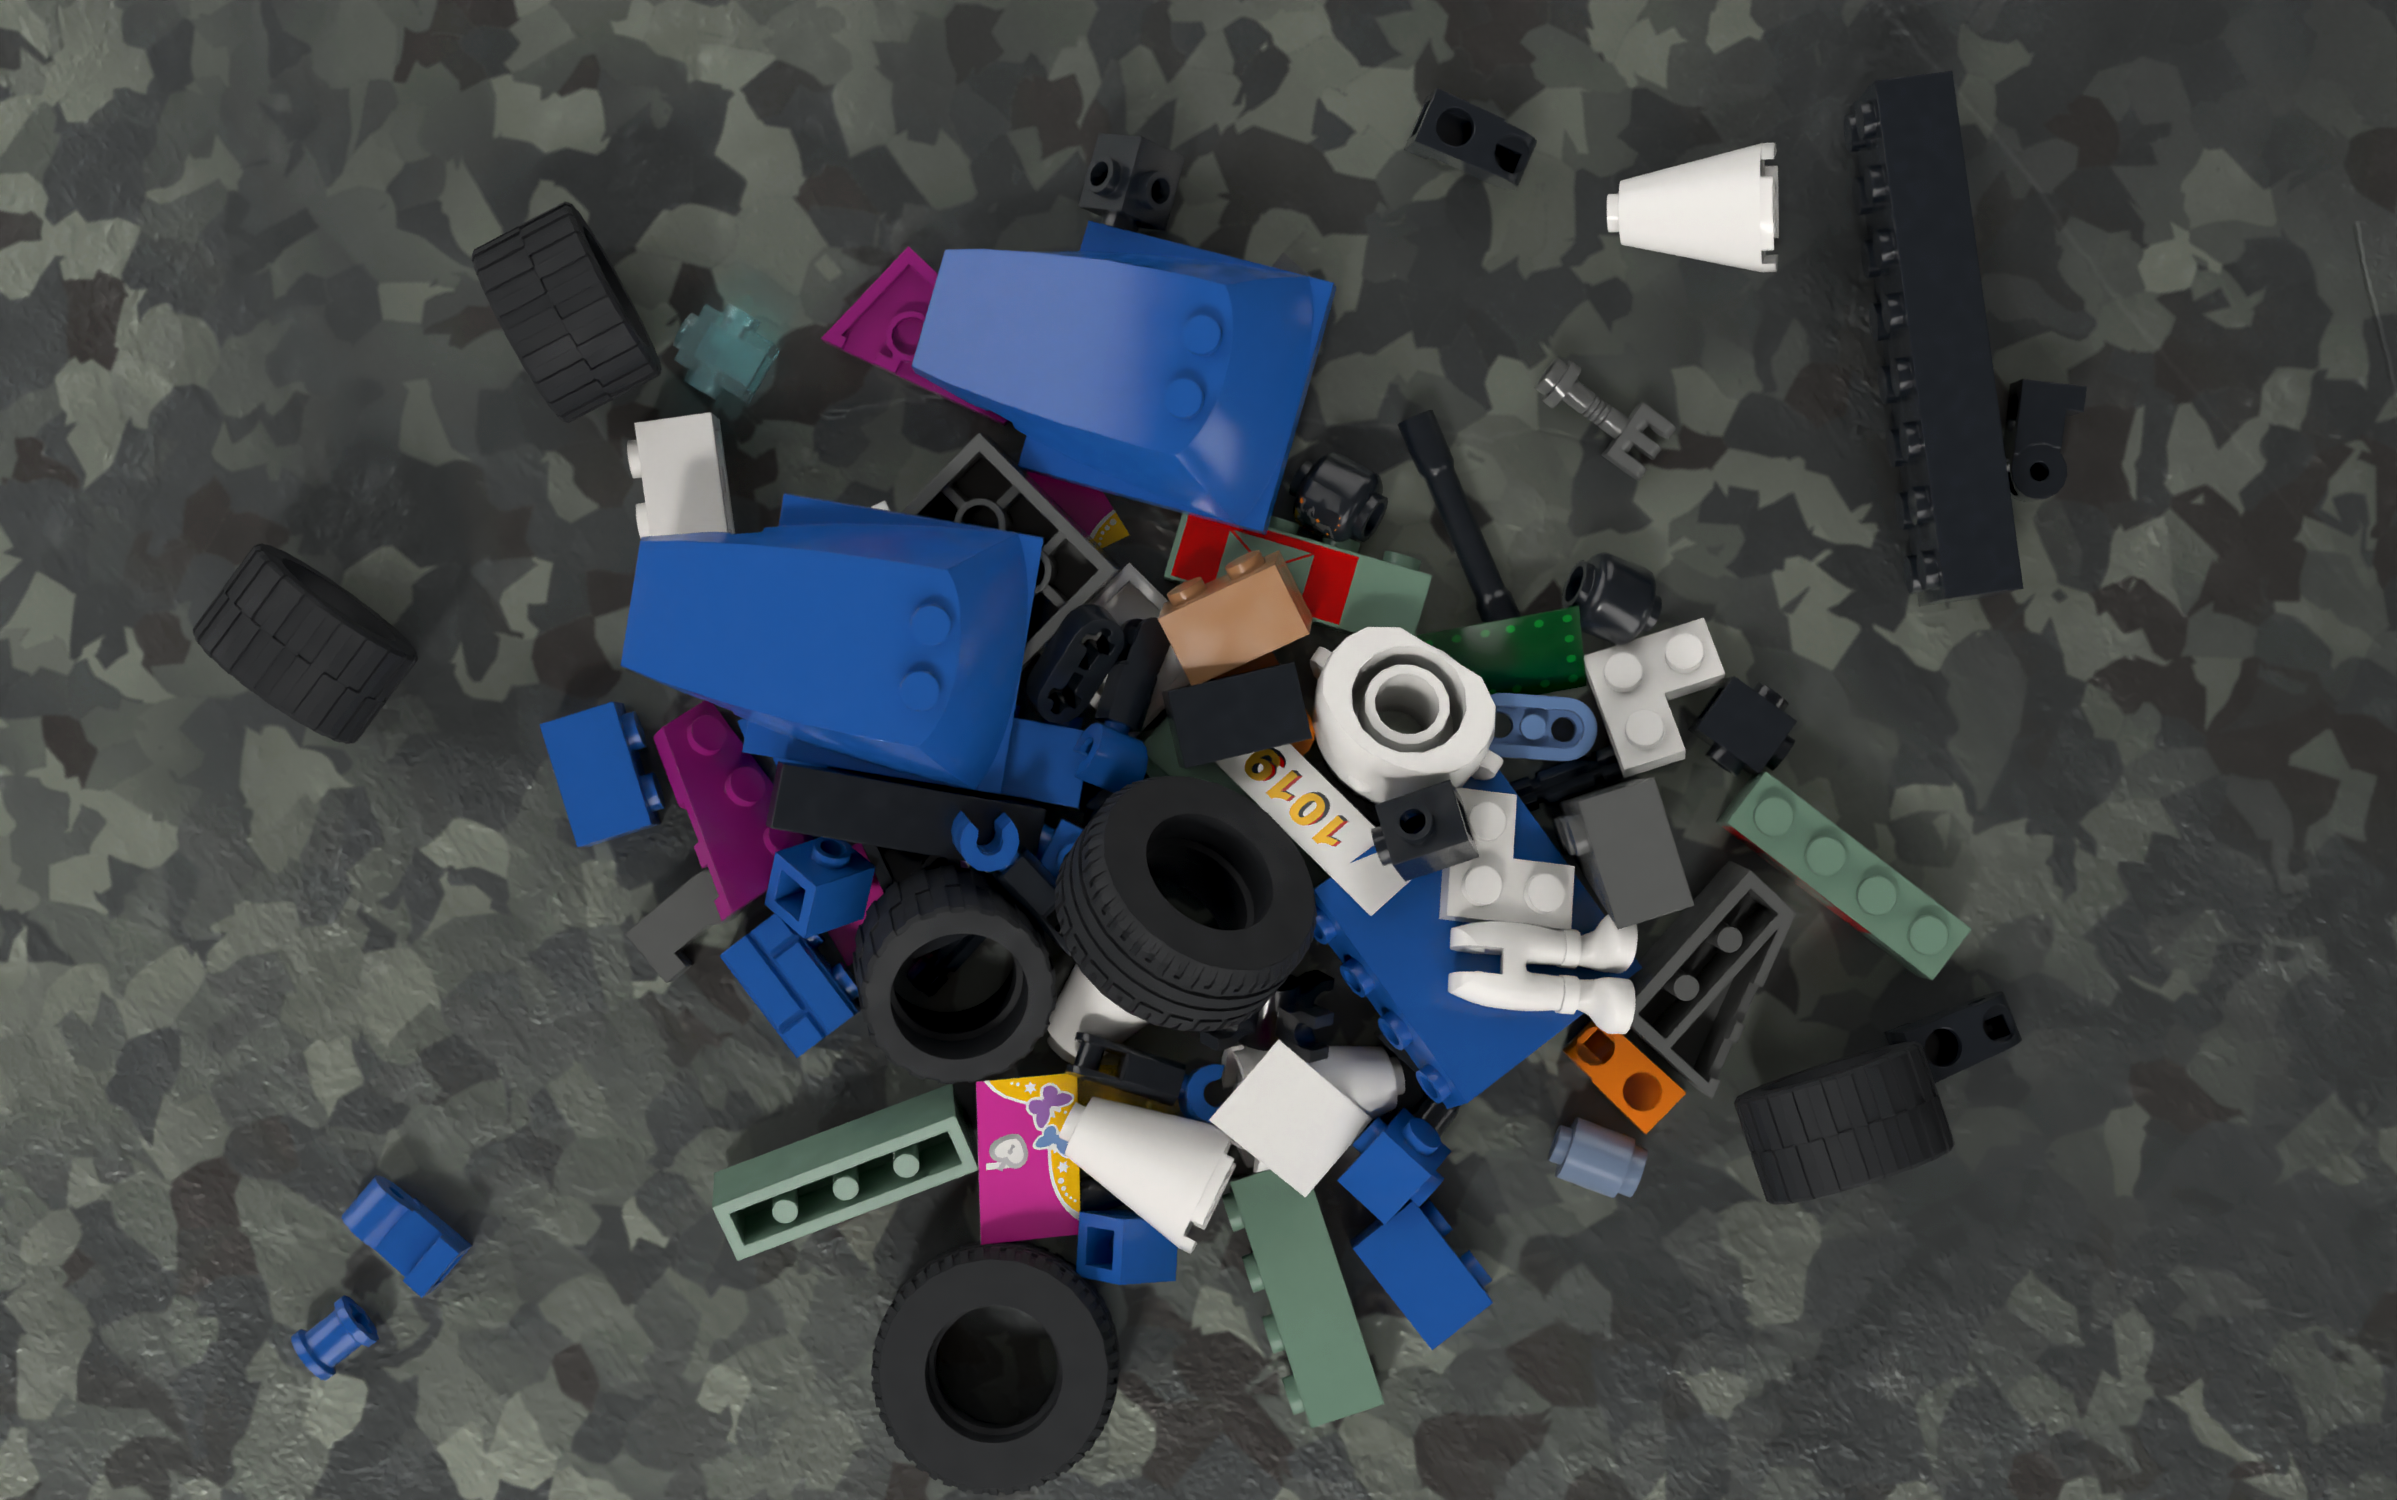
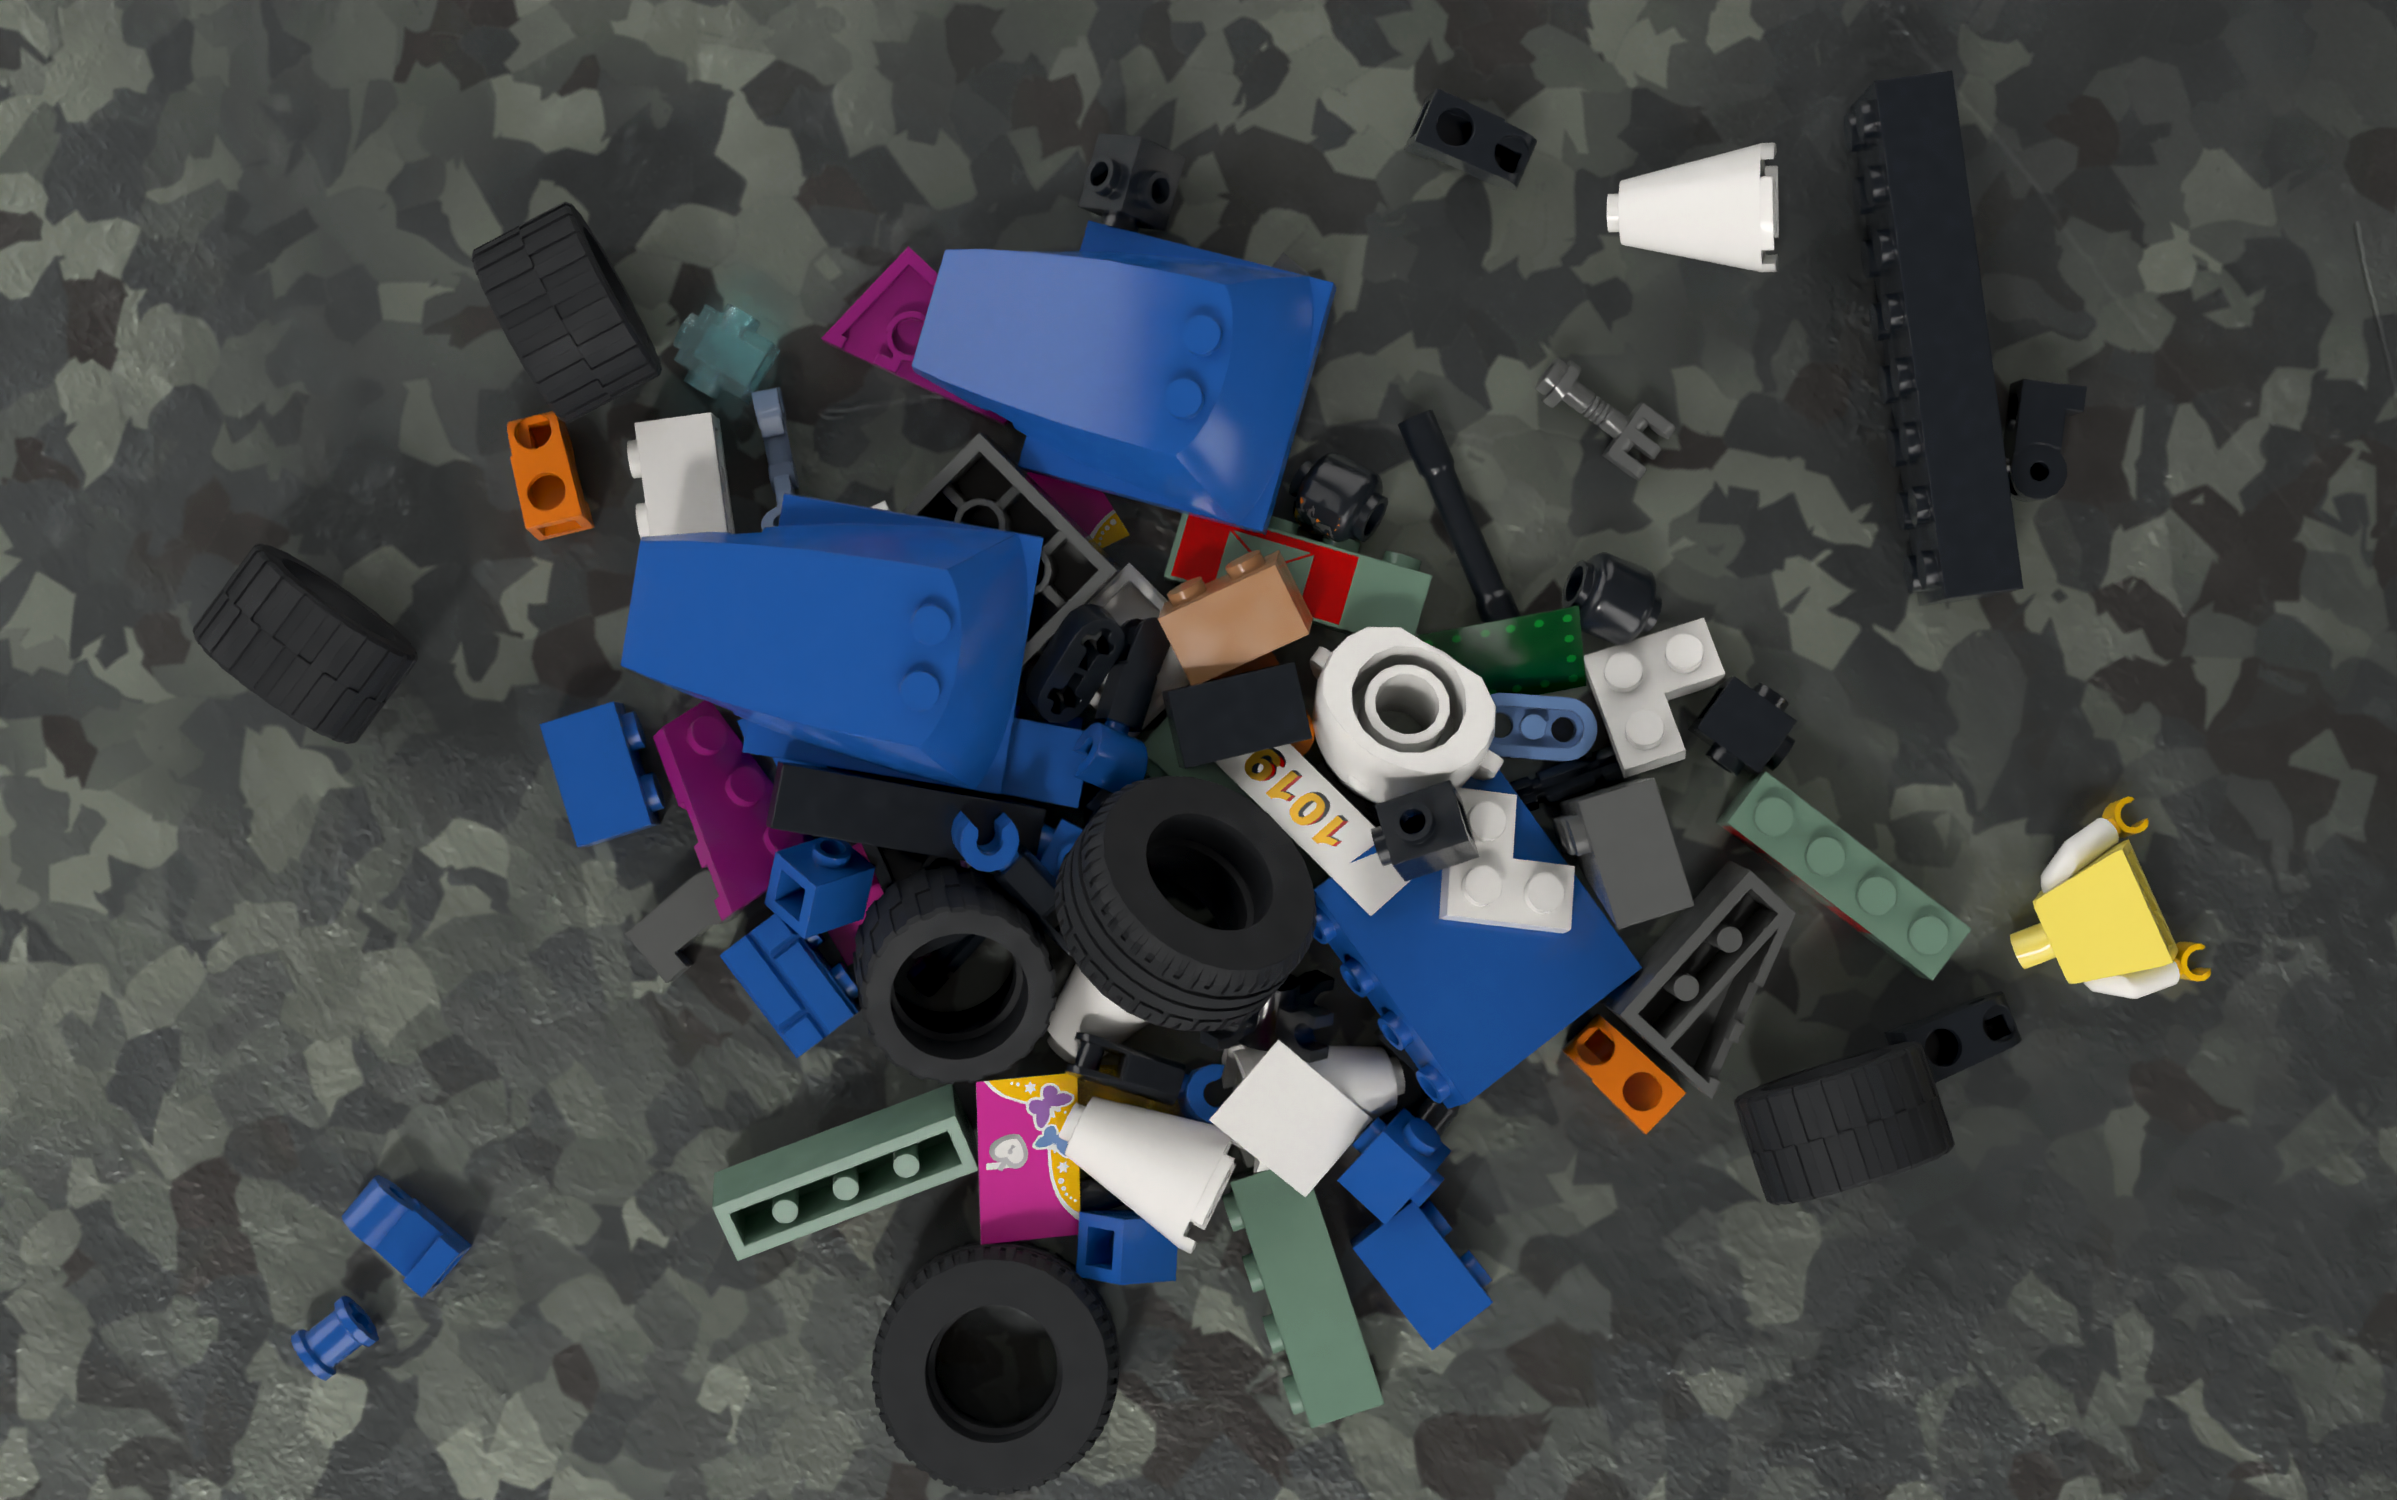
white piece [1448,914,1638,1034] -> none
sand blue brick [1548,1117,1648,1198] -> none
none -> orange leg [507,411,595,541]
none -> sand blue piece [752,387,799,531]
none -> light yellow torso [2010,796,2211,999]

